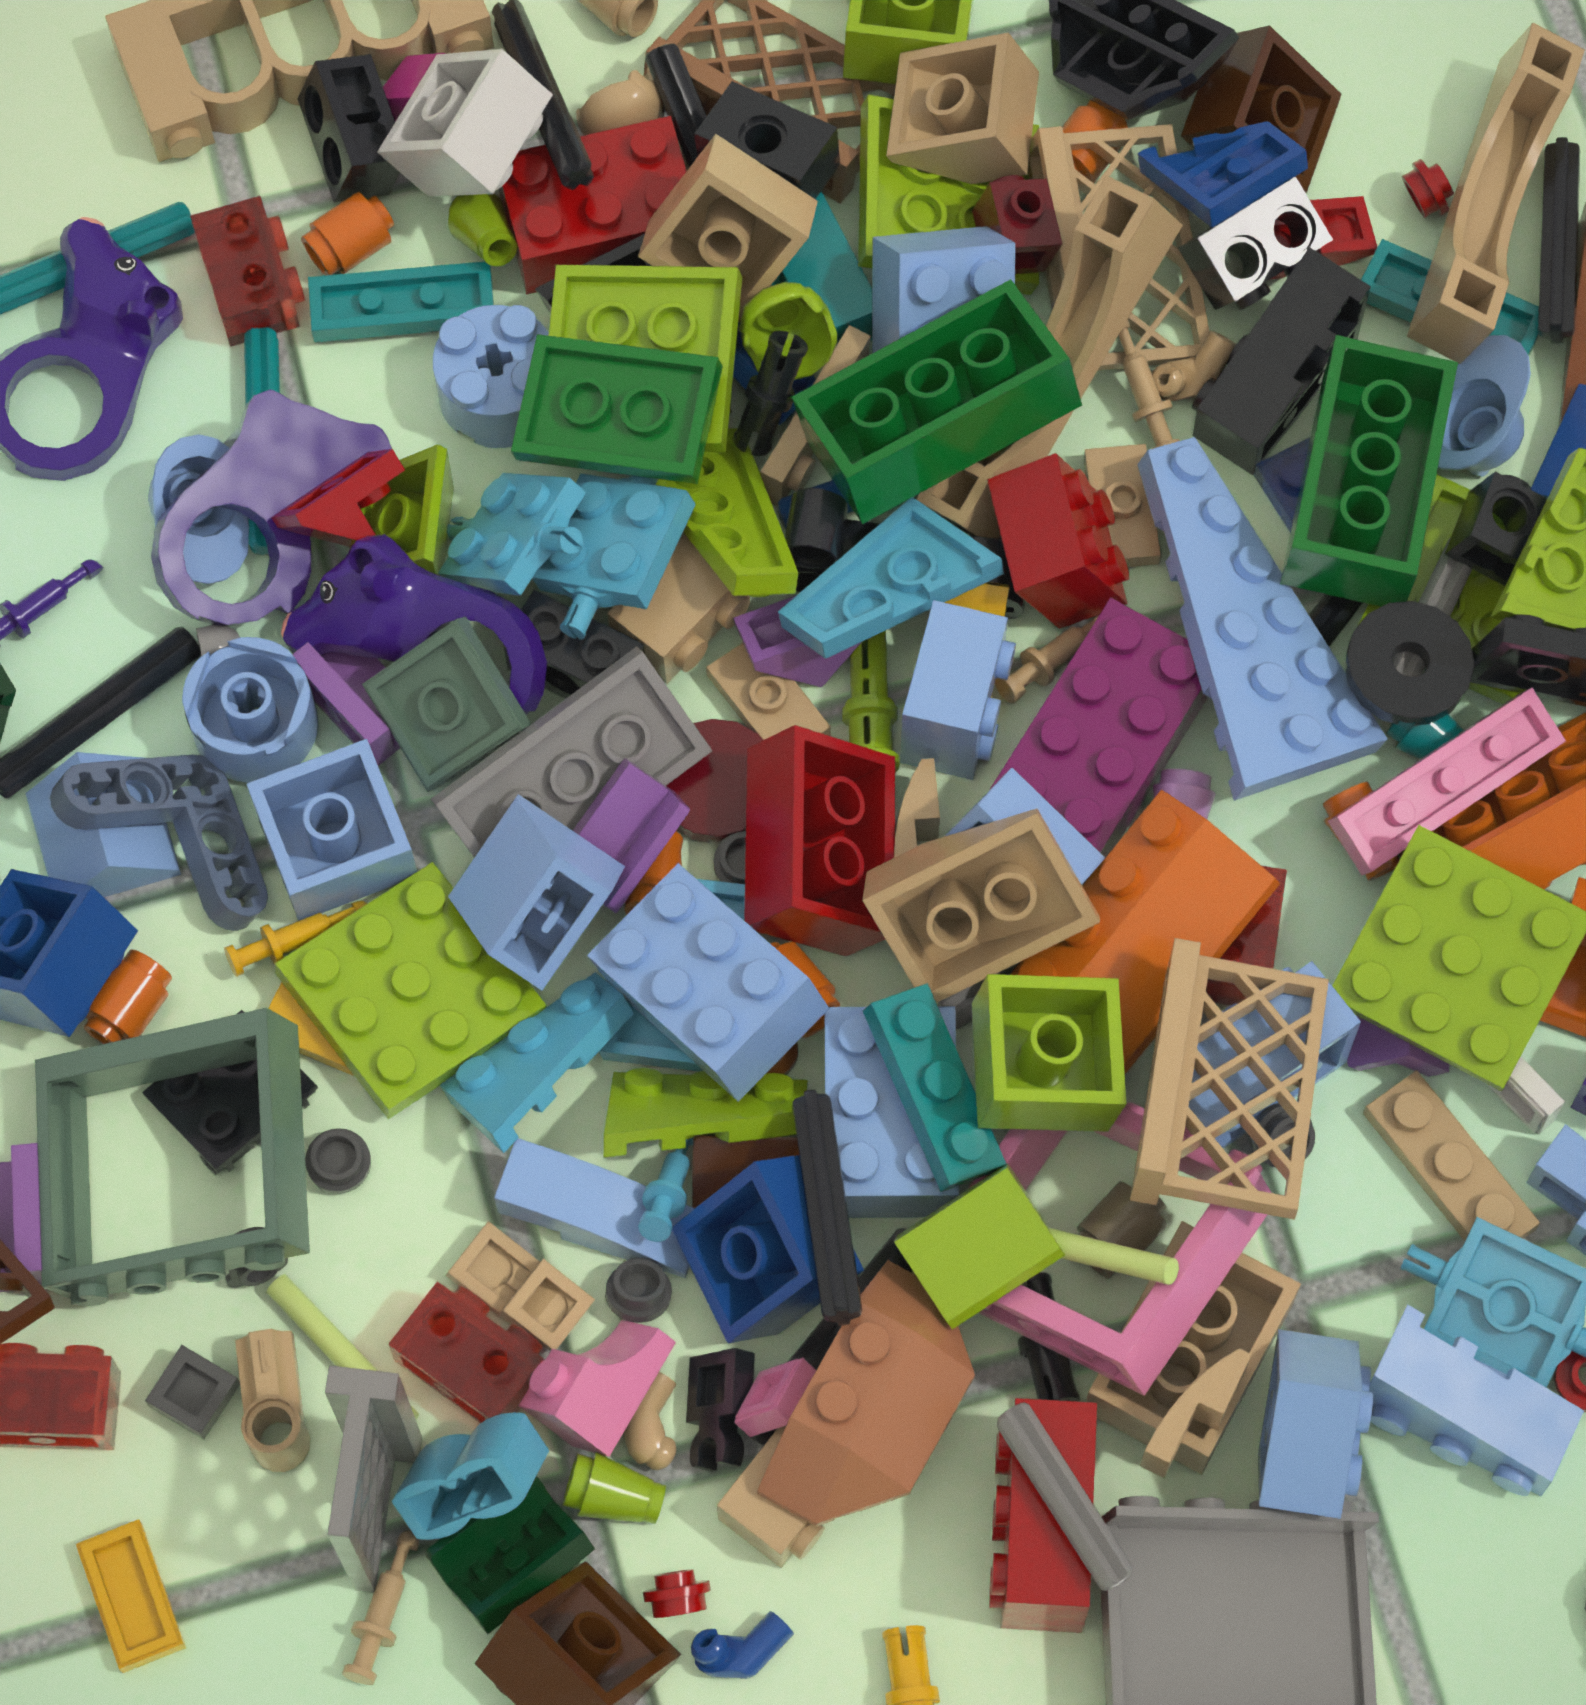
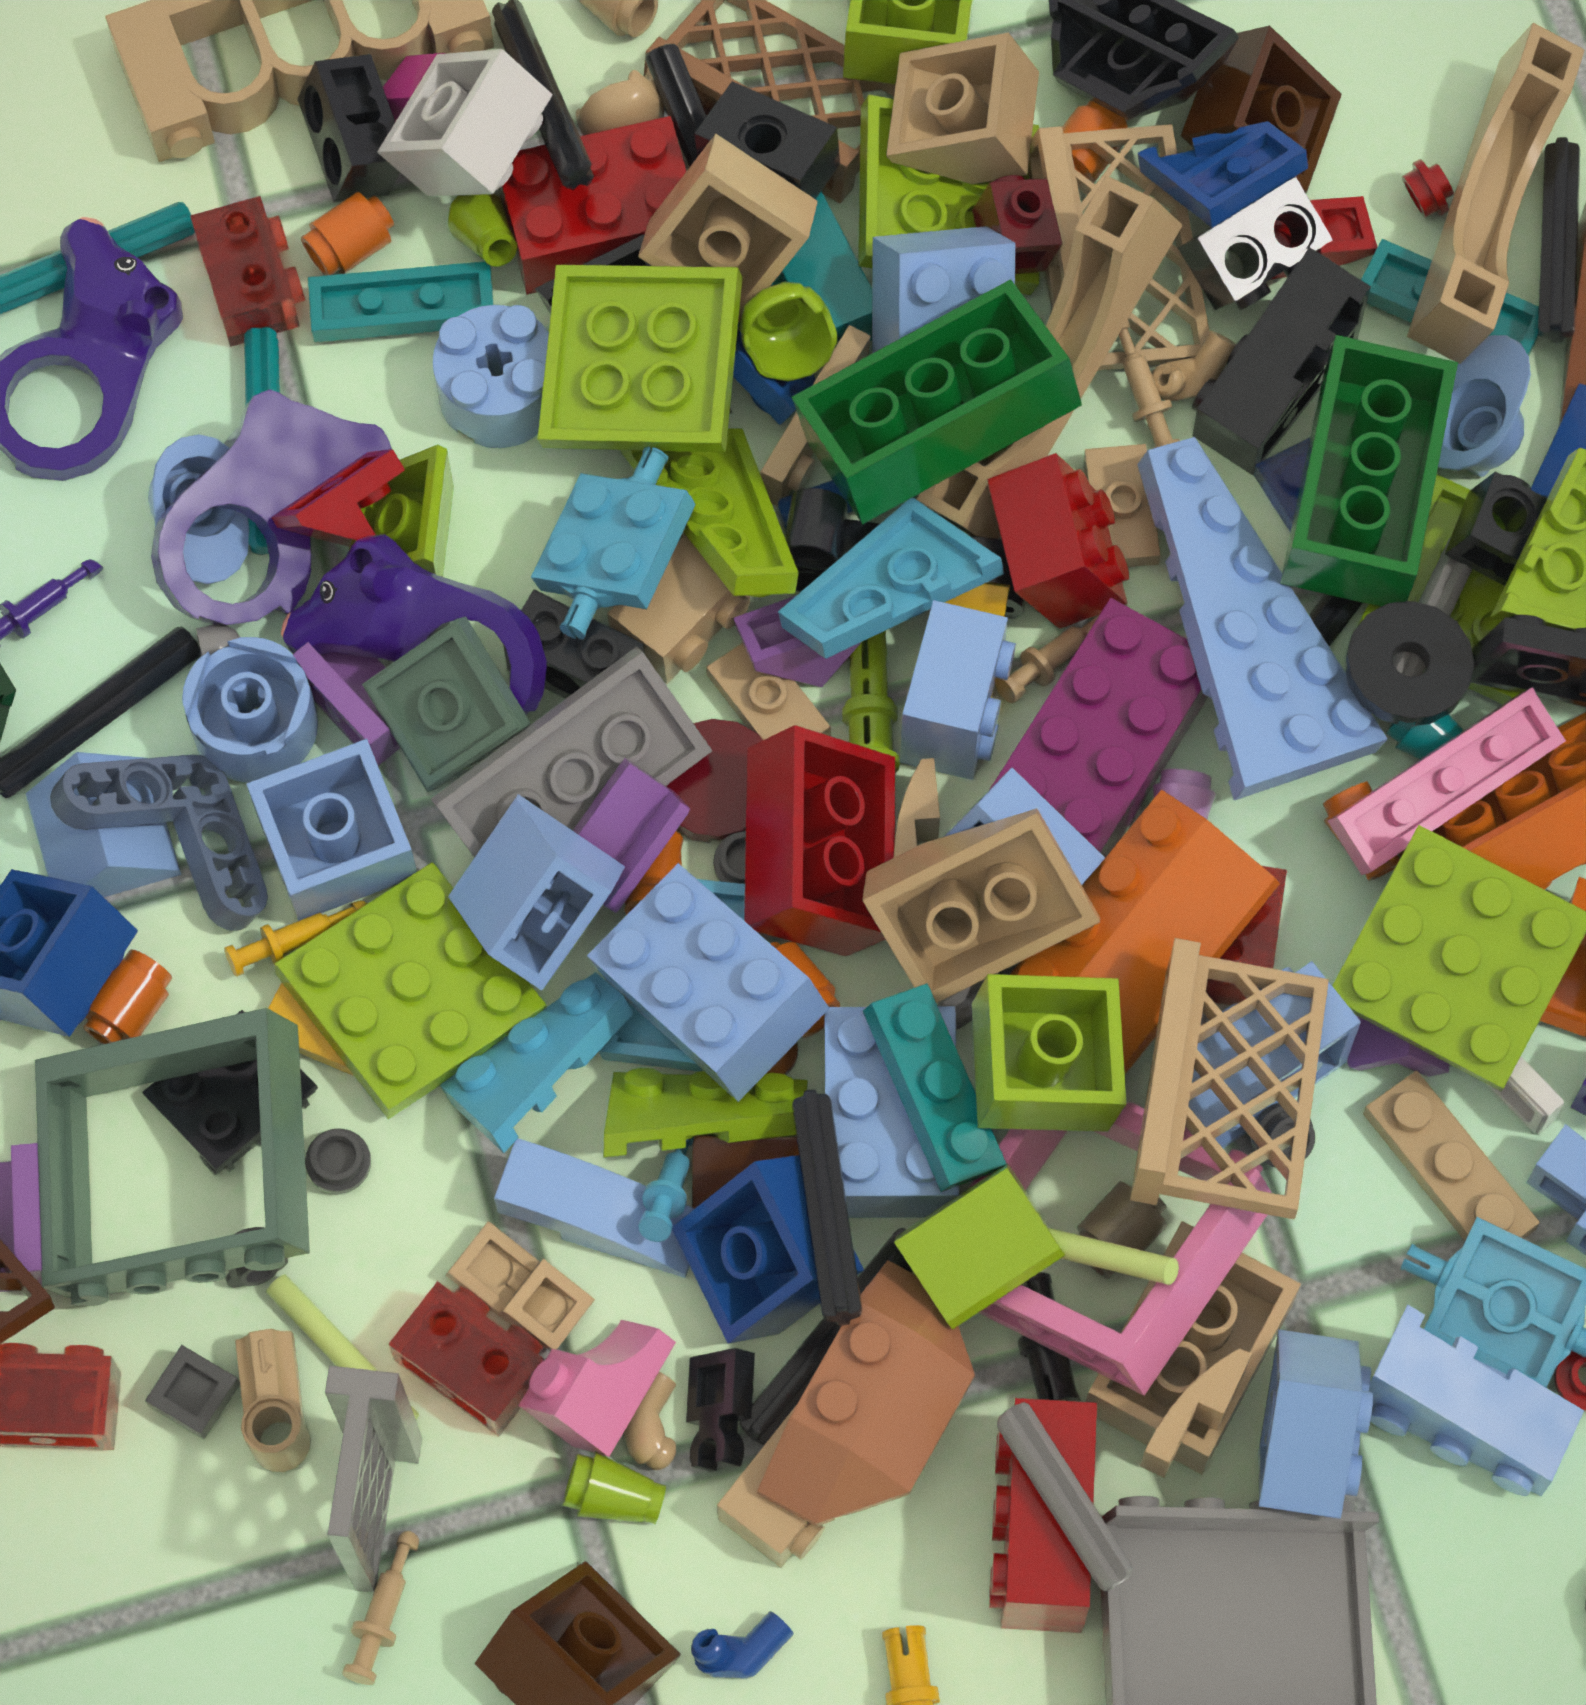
yellow tile [76,1519,186,1673] -> none
medium azure brick [391,1412,549,1540] -> none
dark green bracket [425,1476,595,1635] -> none
medium azure plate [438,473,586,596] -> none
green plate [511,334,723,484] -> none
dark grey plate [605,1258,672,1323] -> none
red plate [643,1569,711,1618] -> none
black pin [732,331,808,456] -> none
bright pink tile [734,1358,816,1437] -> none

